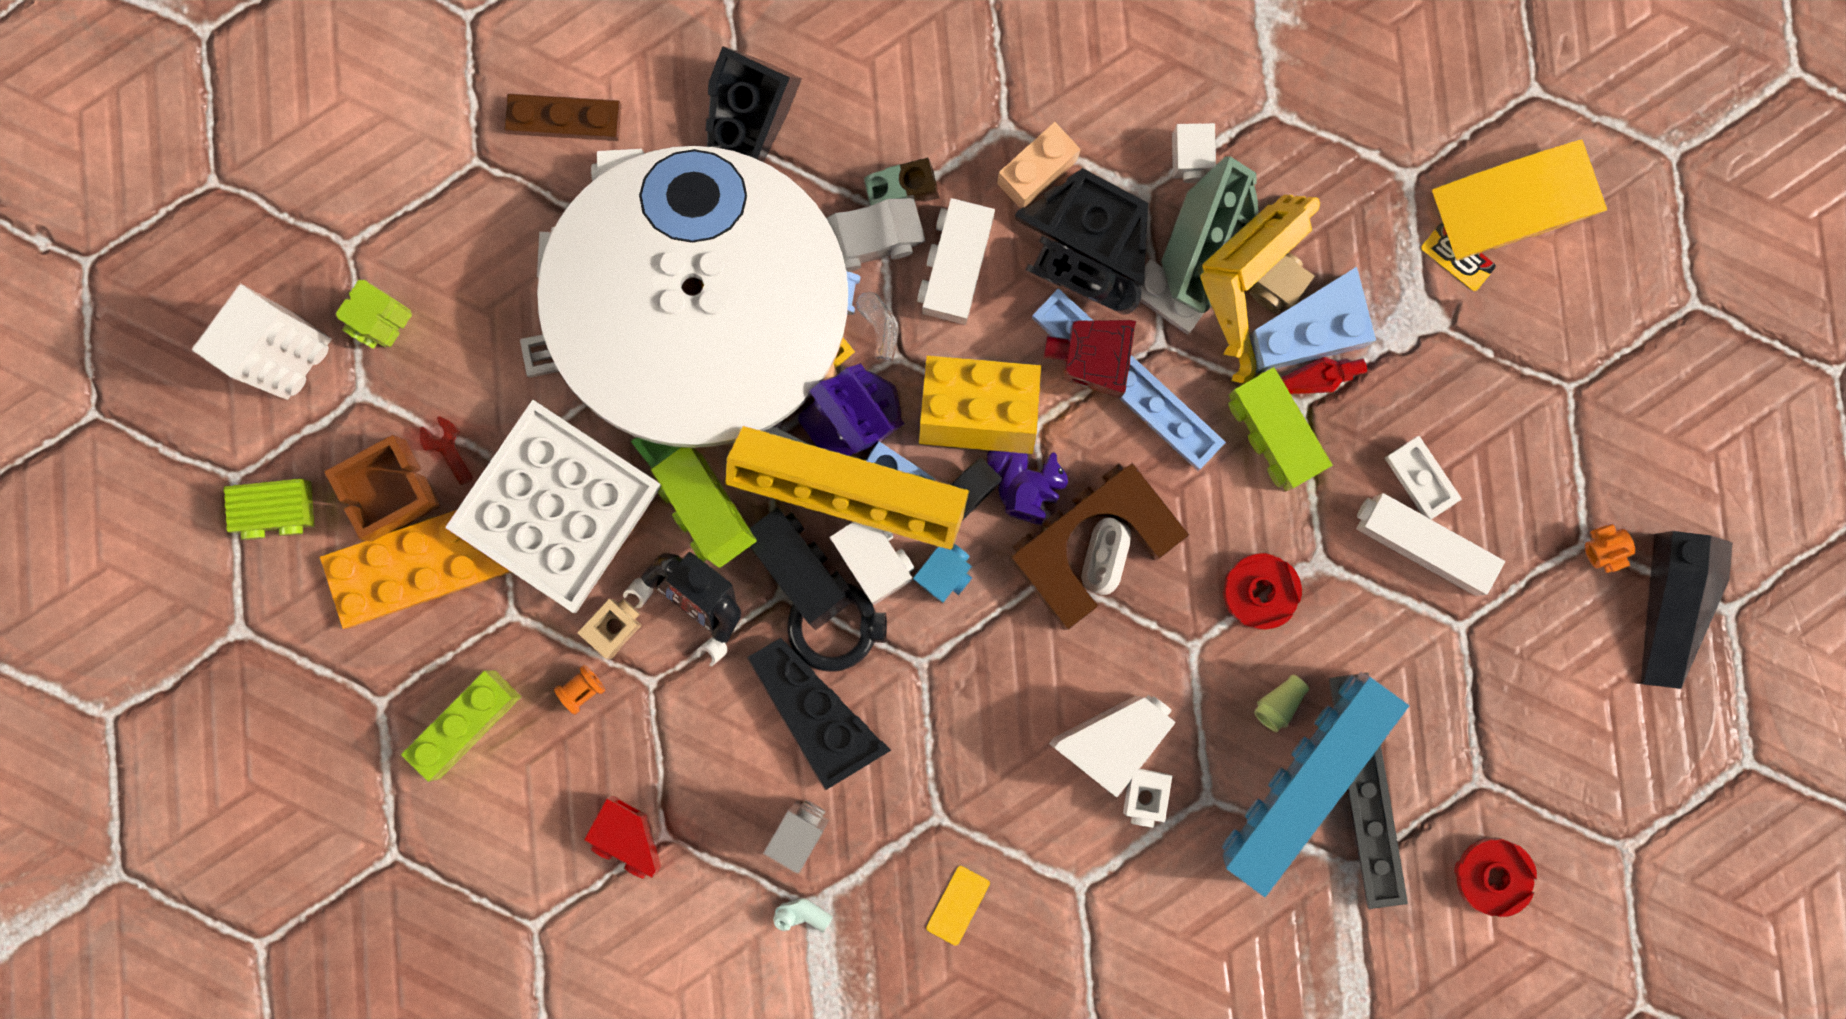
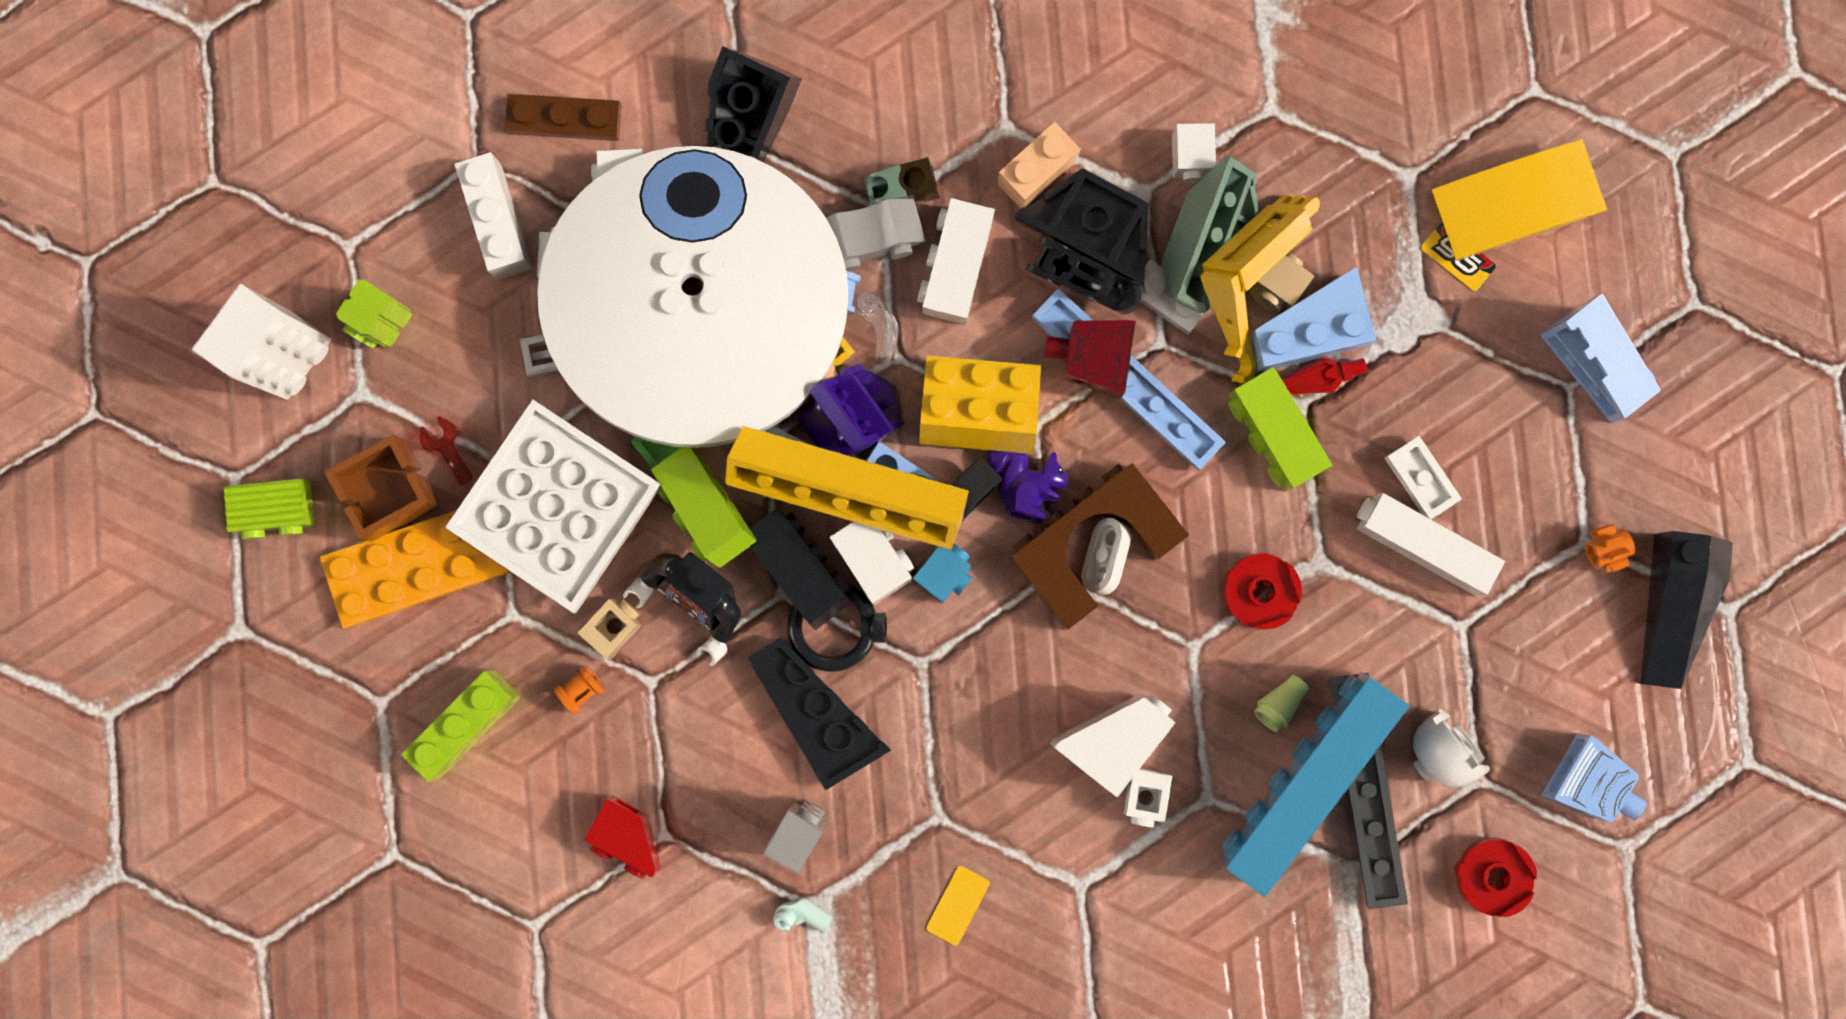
none -> white brick [455,152,534,280]
none -> white cylinder [1413,709,1490,788]
none -> light blue wedge [1540,294,1661,423]
none -> light blue torso [1541,733,1647,823]

